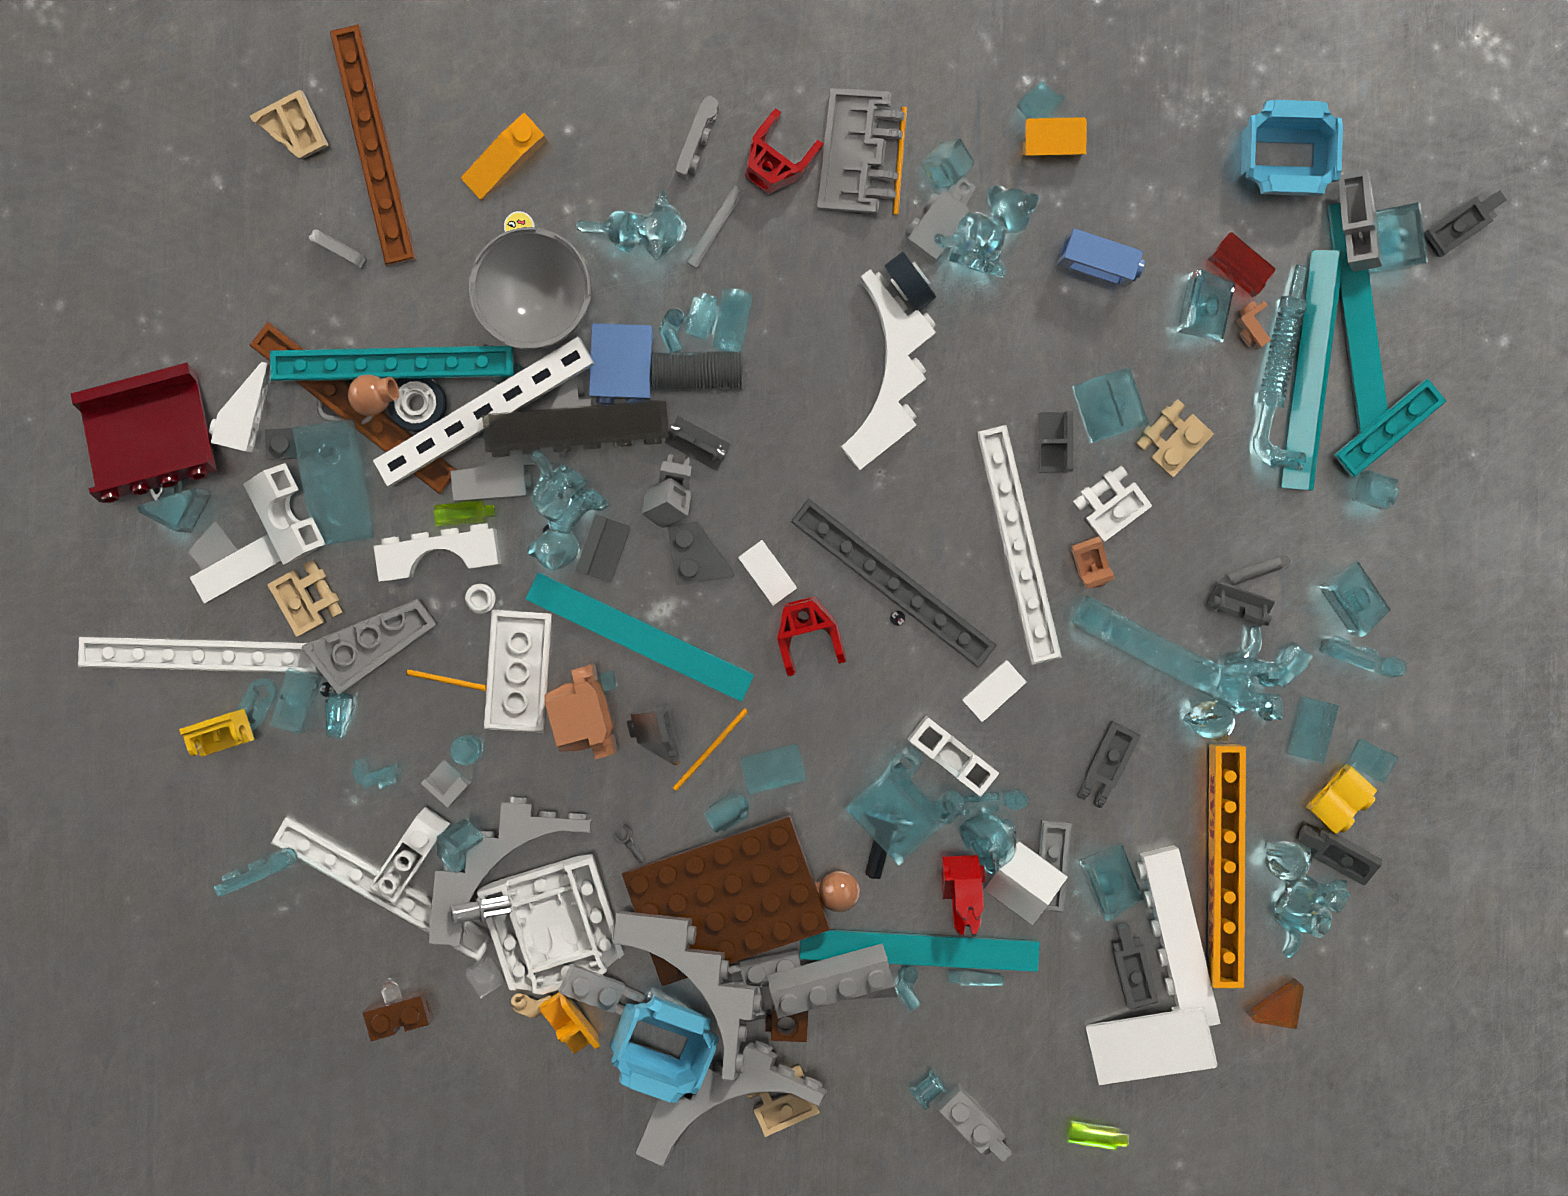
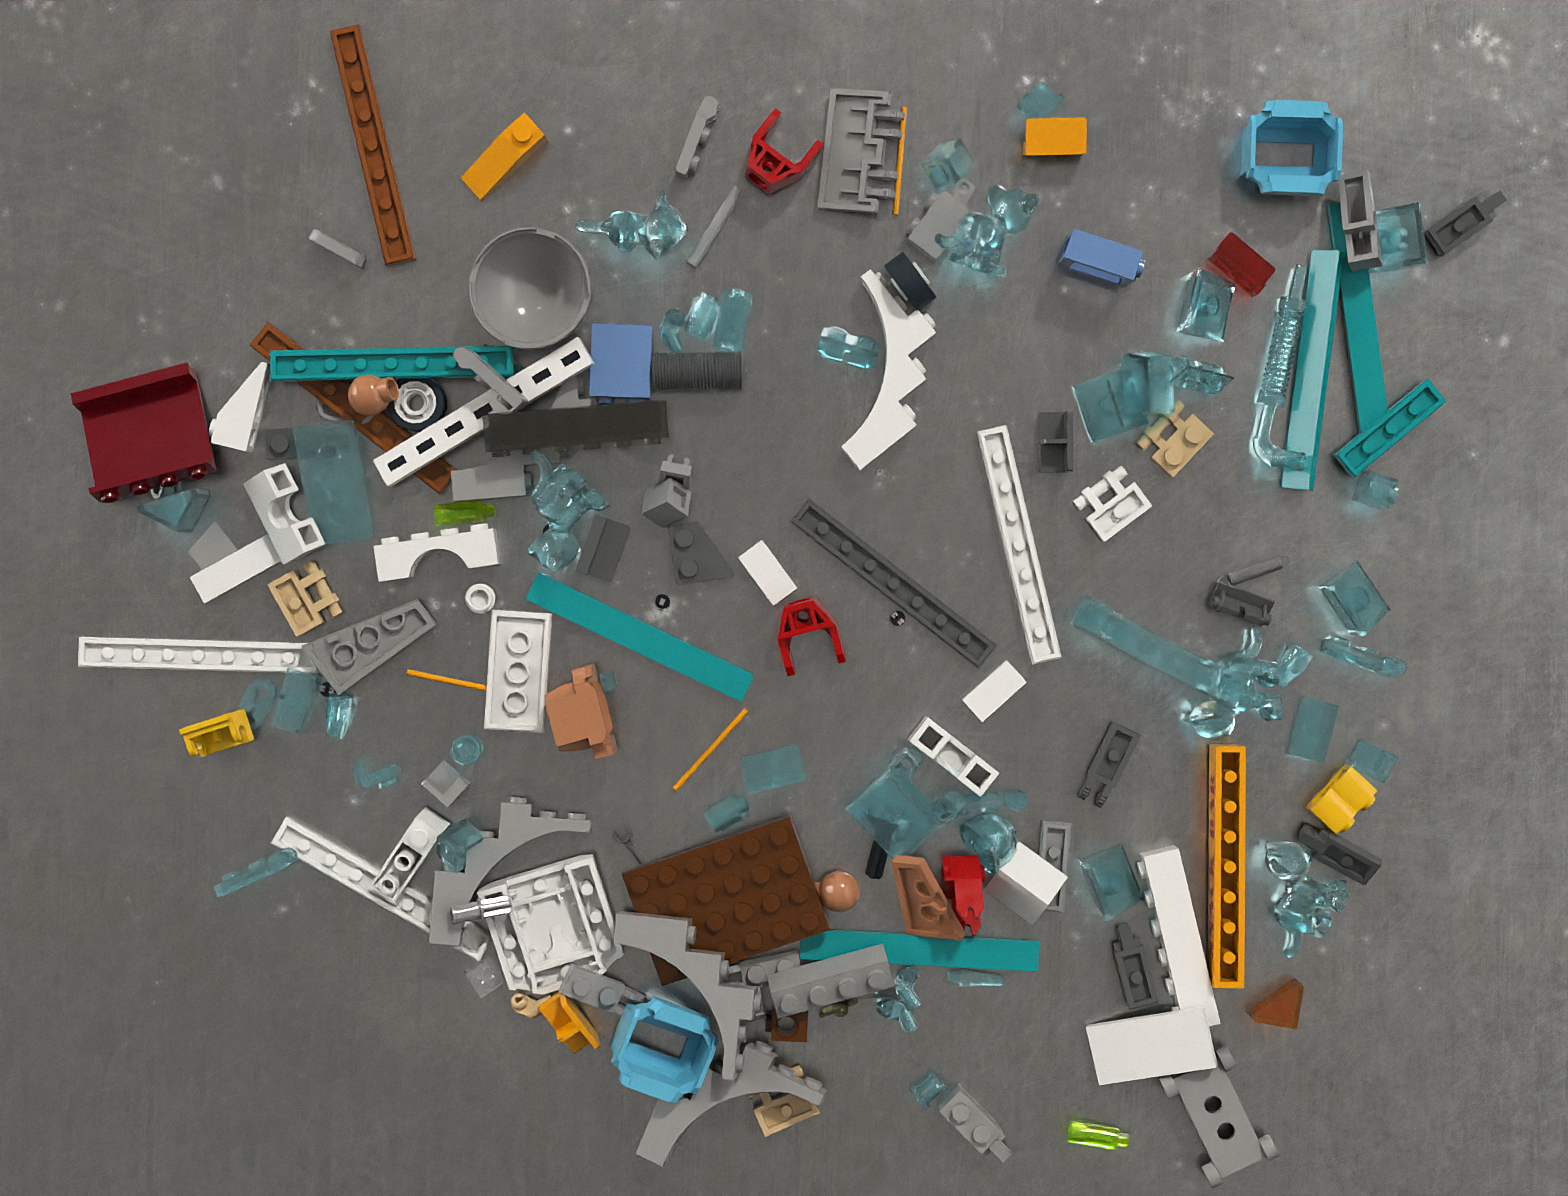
tan wing [250,90,329,159] -> none
reddish brown piece [363,981,434,1042] -> none
light yellow tile [504,211,535,232] -> none
dark grey wedge [627,704,681,765] -> none
dark grey hinge [664,416,731,471] -> none
nougat bracket [1071,536,1115,589] -> none
nougat bracket [1235,300,1271,350] -> none
none -> light grey hinge [453,346,529,410]
none -> black piece [655,594,670,609]
none -> clear light blue hinge [817,327,881,369]
none -> olive piece [819,999,859,1018]
none -> clear light blue arm [876,999,918,1033]
none -> nougat wing [891,855,966,941]
none -> clear light blue piece [1121,350,1175,416]
none -> light grey piece [1158,1045,1280,1188]
none -> clear light blue hinge [1169,355,1234,395]

